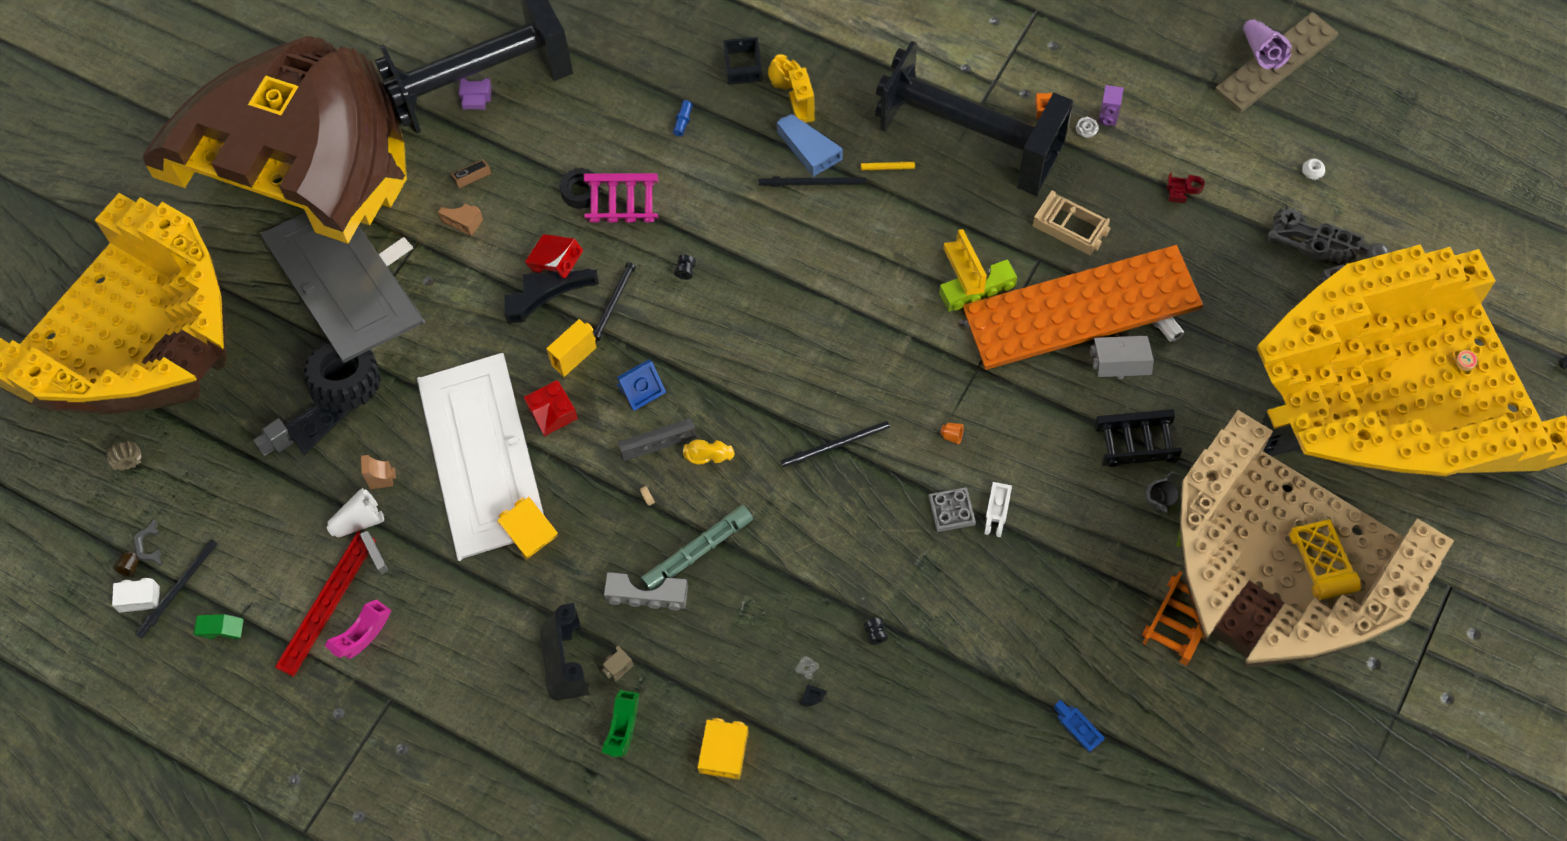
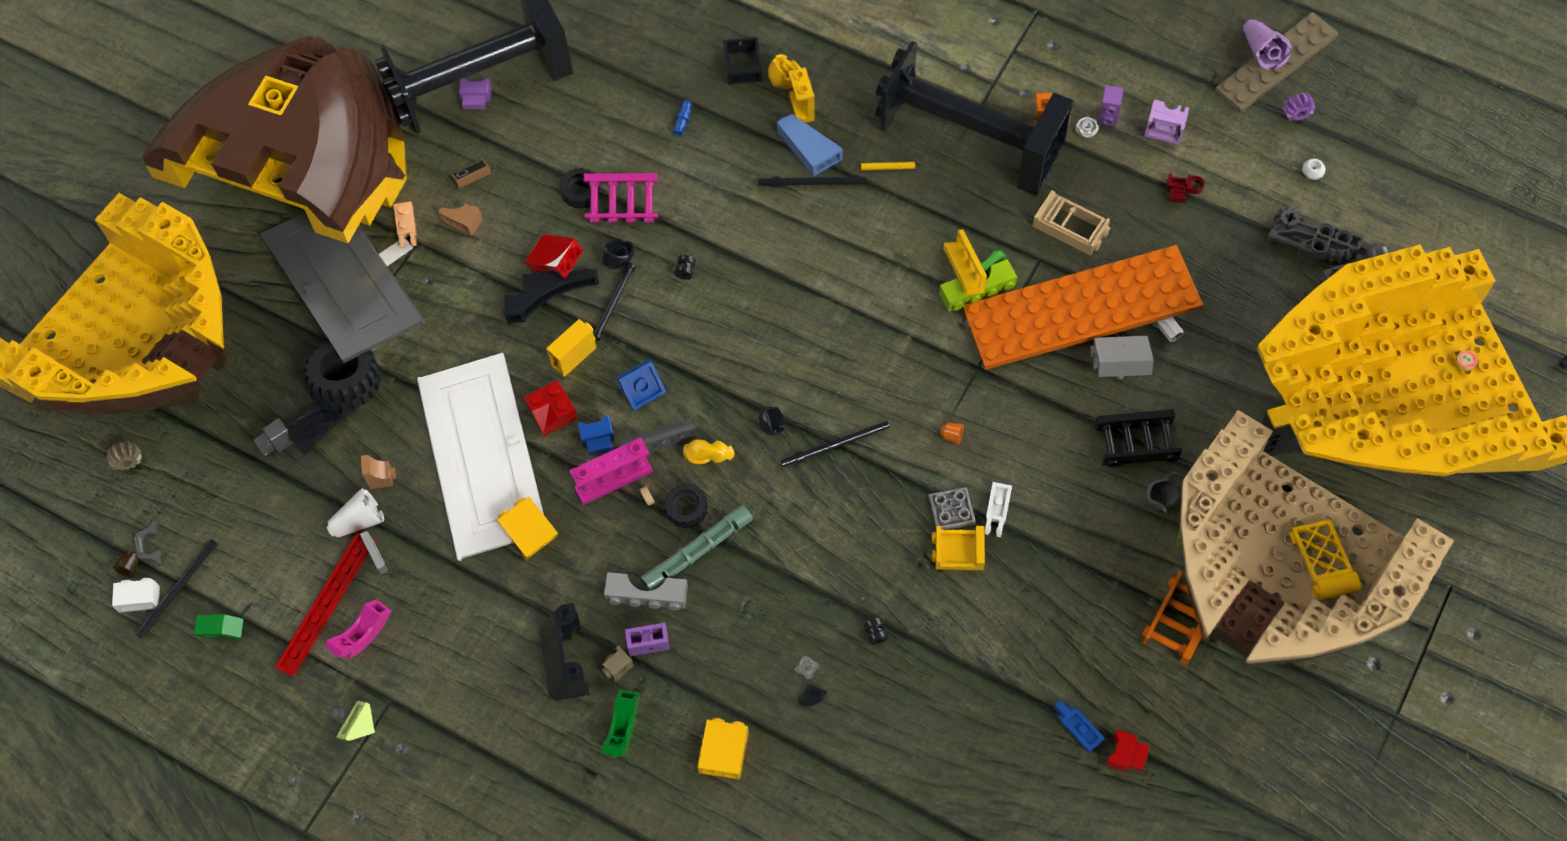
none -> yellowish green slope [336,701,375,741]
none -> light nougat hinge [393,201,417,248]
none -> dark pink fence [569,437,653,505]
none -> blue piece [578,416,615,456]
none -> black hair [602,238,636,270]
none -> medium lavender brick [625,623,670,656]
none -> black tyre [664,483,708,528]
none -> black hair [758,406,784,435]
none -> yellow panel [932,526,985,570]
none -> bright green plate [980,250,1006,276]
none -> red piece [1106,729,1150,773]
none -> lavender piece [1145,100,1189,144]
none -> medium lavender gear [1283,92,1315,122]

